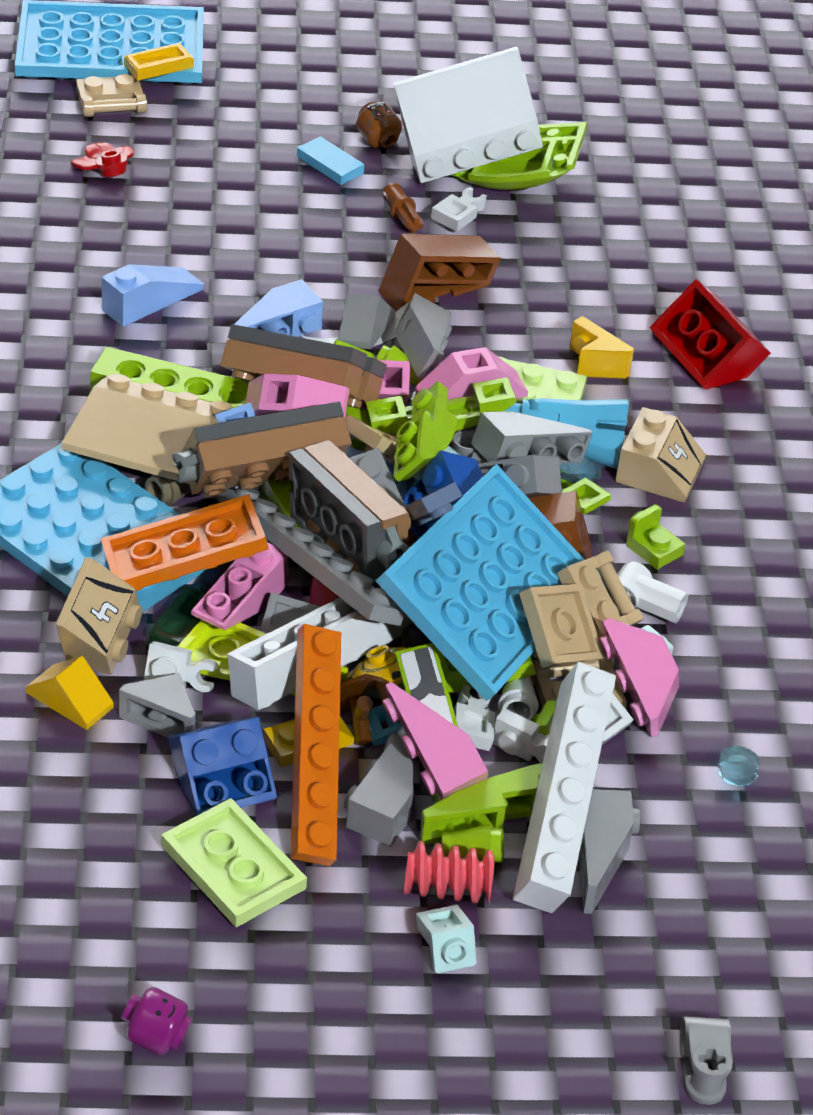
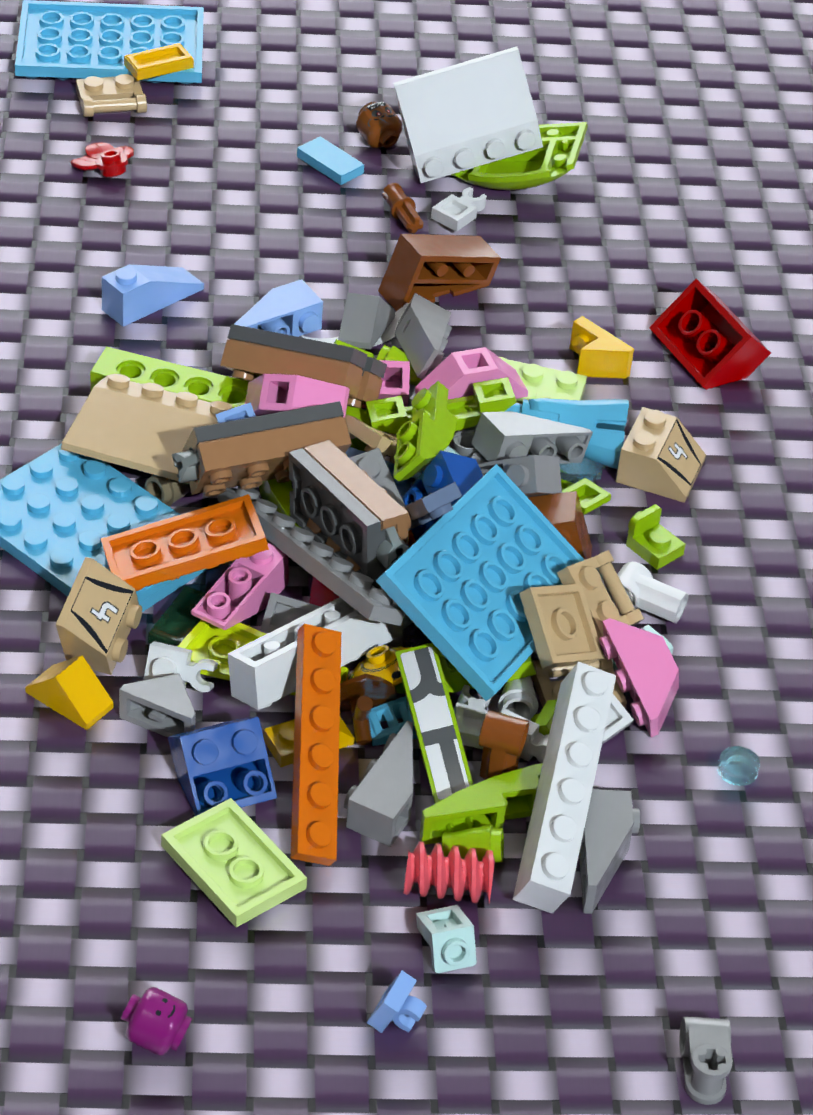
bright pink slope [382,682,488,800] -> none
none -> light blue tile [367,971,427,1033]
none -> dark orange piece [478,710,529,780]

